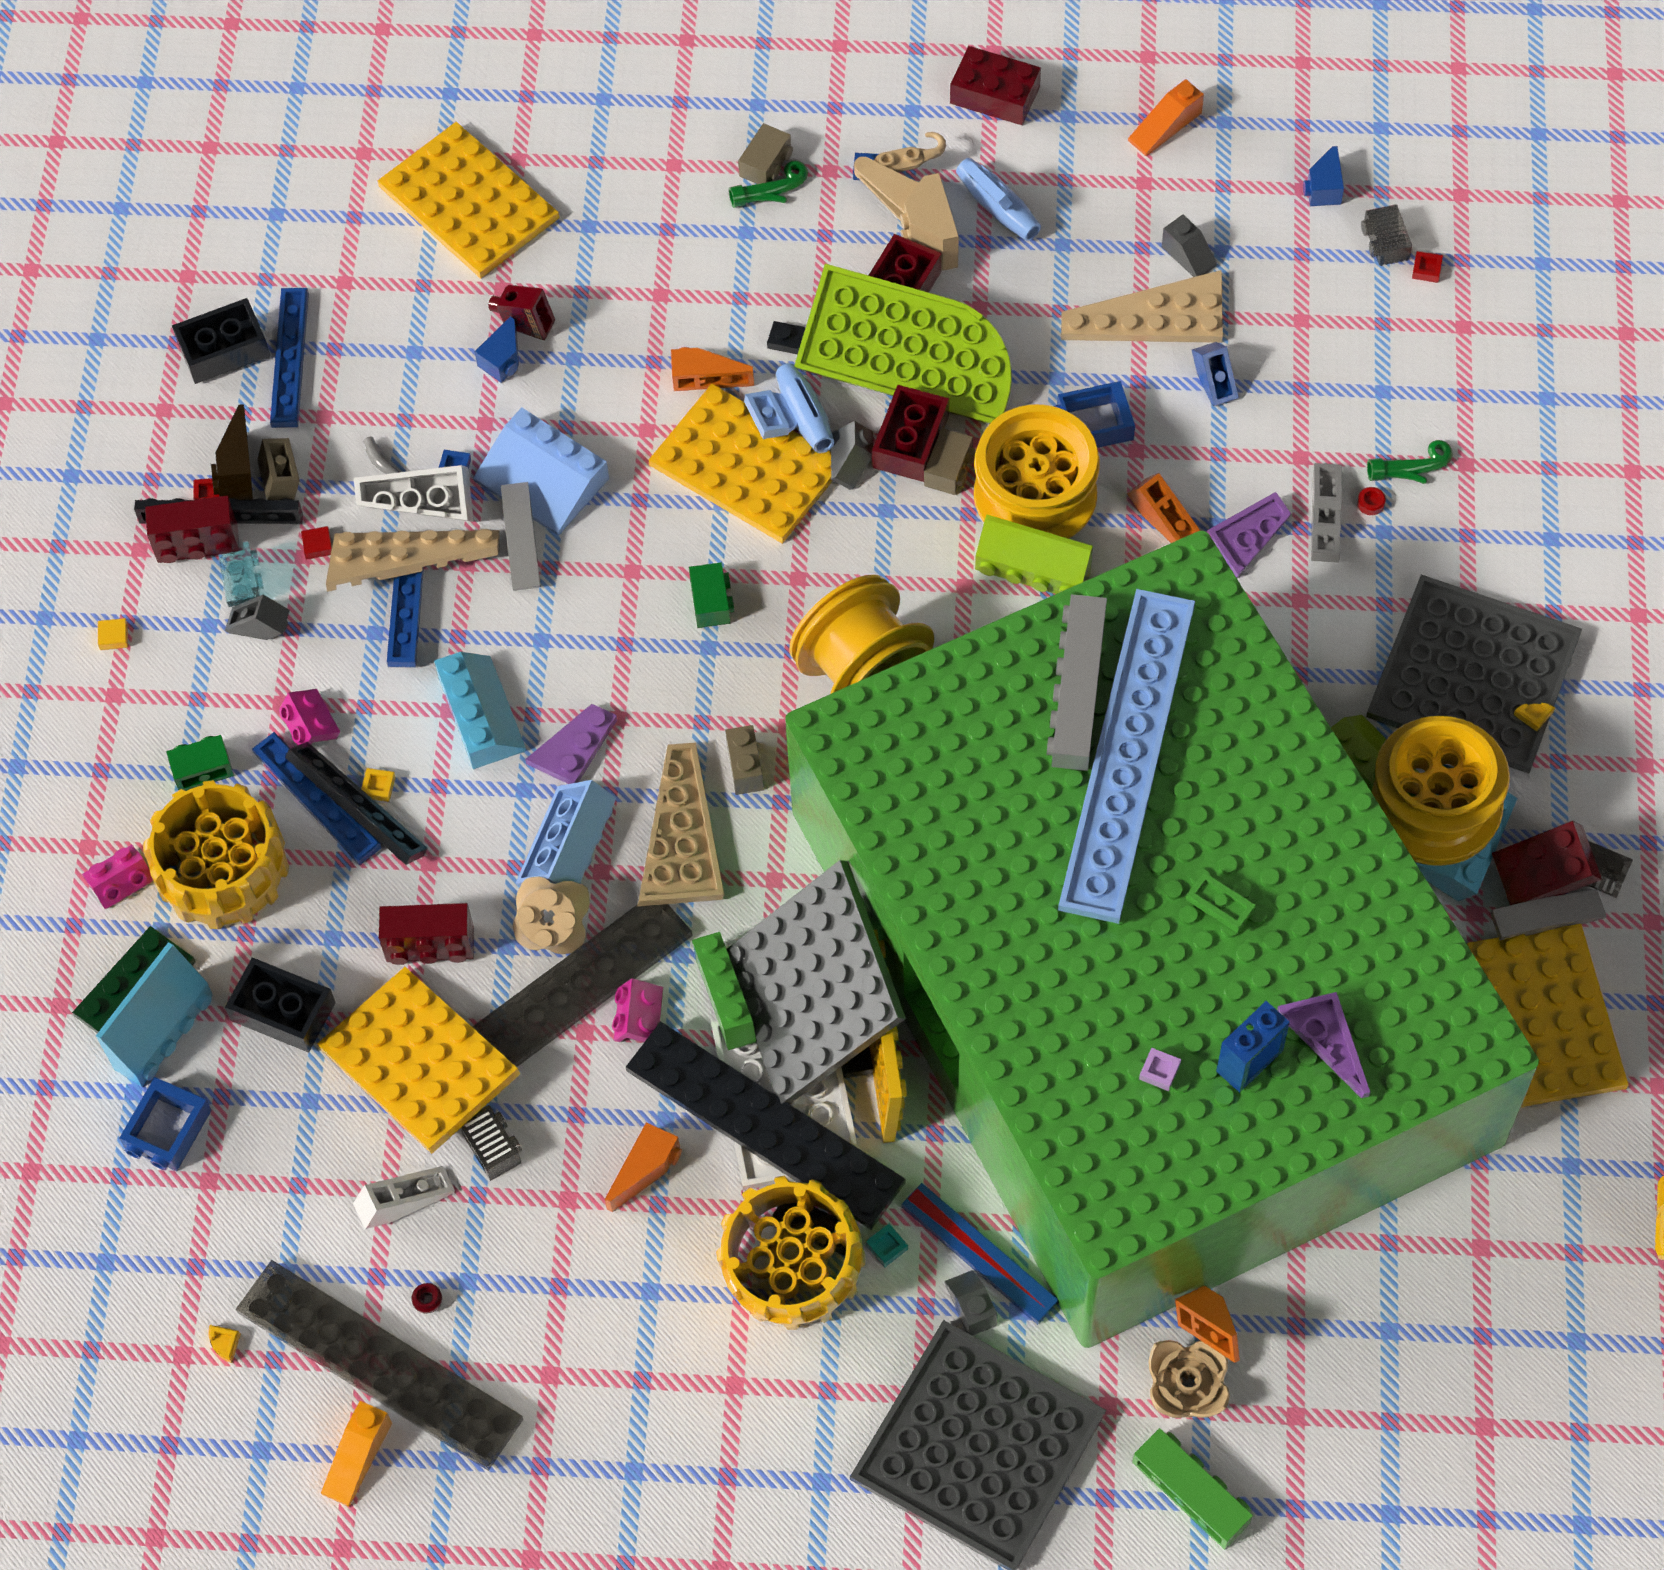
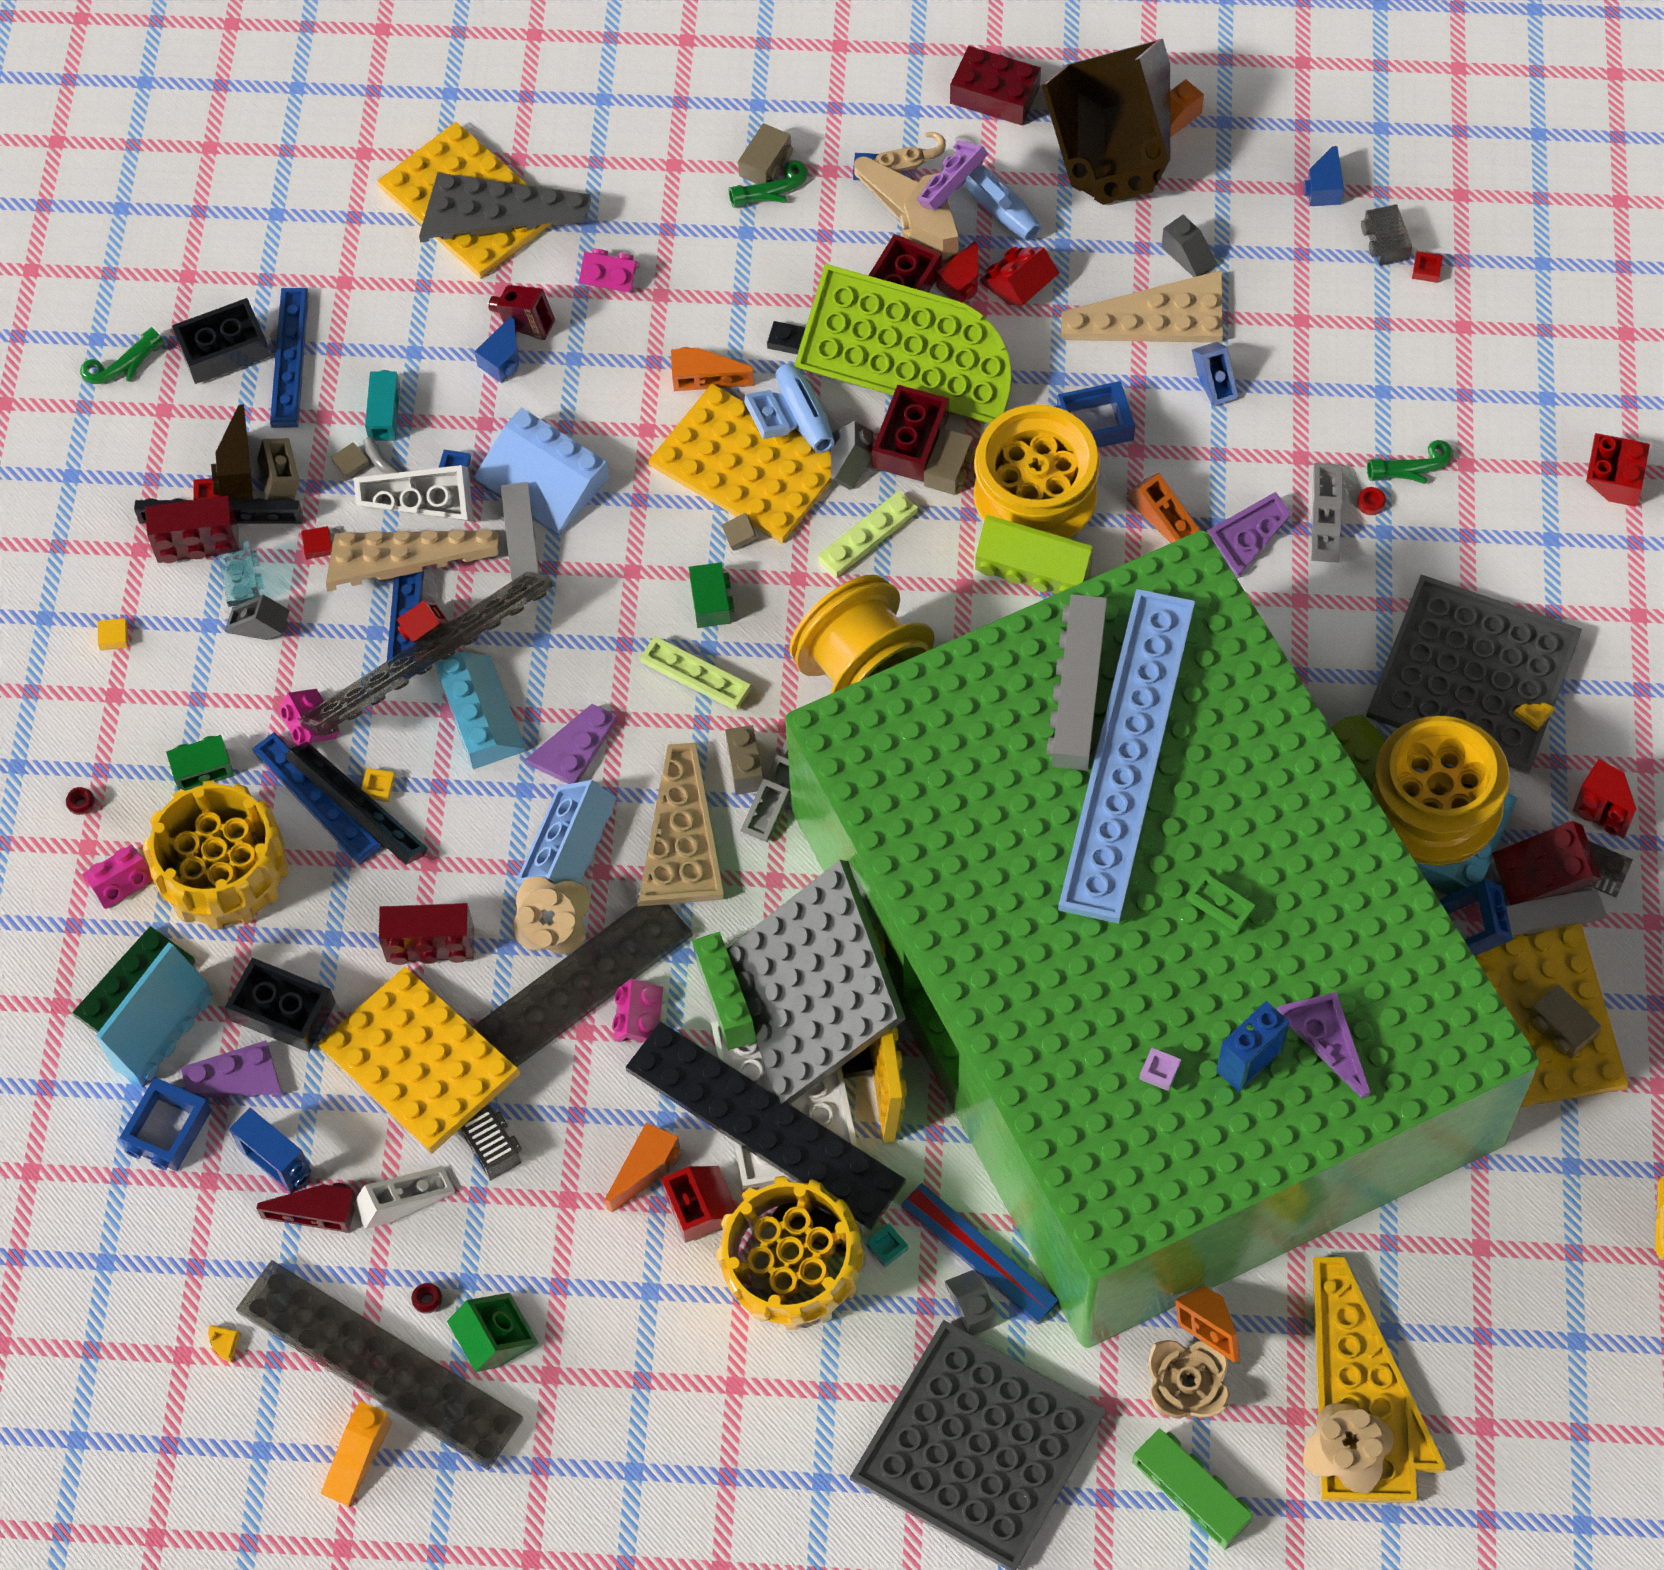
none -> dark red plate [66,787,95,815]
none -> green plant [80,327,165,384]
none -> medium lavender wing [180,1040,283,1098]
none -> blue window [229,1108,311,1193]
none -> dark red slope [256,1183,357,1233]
none -> clear smoke plate [298,571,553,736]
none -> dark tan tile [331,442,370,479]
none -> teal brick [365,370,400,441]
none -> red slope [397,600,450,643]
none -> dark grey wing [419,173,591,242]
none -> green slope [447,1293,539,1372]
none -> dark pink bracket [579,248,640,293]
none -> yellowish green plate [640,636,751,711]
none -> red slope [661,1166,737,1243]
none -> dark tan tile [722,513,758,551]
none -> light grey slope [740,738,791,842]
none -> yellowish green plate [818,490,918,578]
none -> medium lavender wing [917,140,989,211]
none -> red slope [936,241,978,303]
none -> red slope [979,246,1060,305]
none -> dark brown windscreen [1041,38,1170,205]
none -> tan brick [1303,1403,1394,1494]
none -> yellow wing [1312,1257,1445,1503]
none -> blue window [1439,879,1513,957]
none -> dark tan brick [1528,984,1601,1059]
none -> red slope [1572,759,1637,839]
none -> red slope [1586,433,1650,507]

